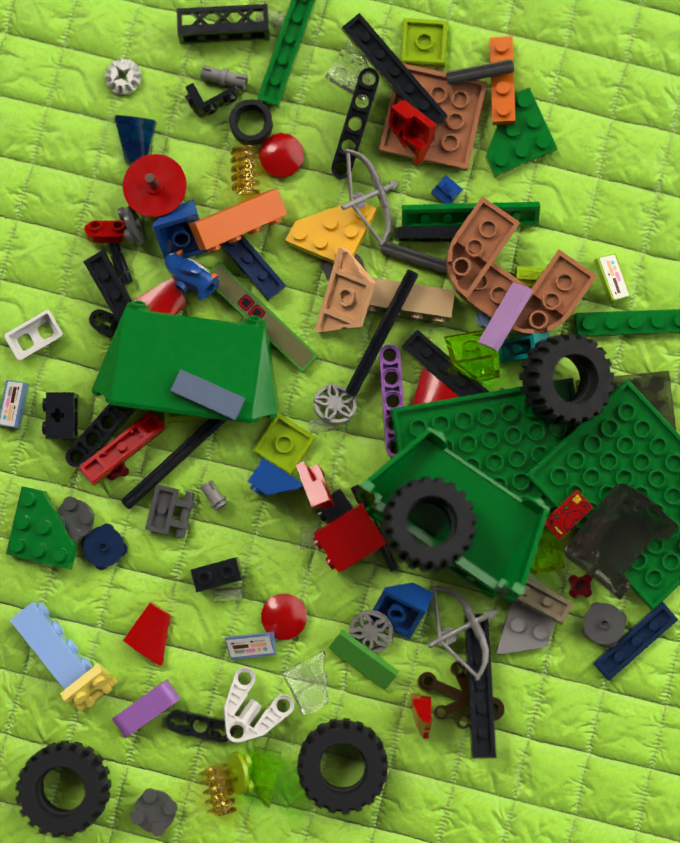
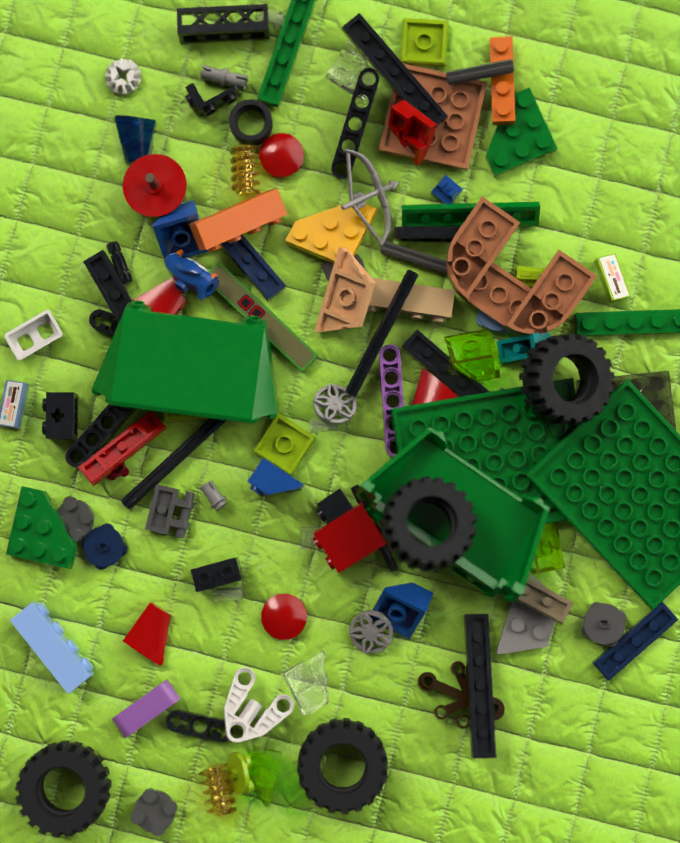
light yellow plate [60,664,118,712] -> none
red plate [84,220,127,243] -> none
dark grey piece [118,206,146,247] -> none
sand blue tile [170,369,245,421] -> none
slope [225,631,277,660] -> none
slope [296,461,334,509] -> none
bright green tile [329,629,399,690] -> none
red slope [410,693,432,739] -> none
light grey piece [428,586,498,681] -> none
lavender tile [478,282,533,352] -> none
red tile [545,490,594,540] -> none
clear smoke windscreen [565,483,678,600] -> none
dark red plate [568,574,592,598] -> none

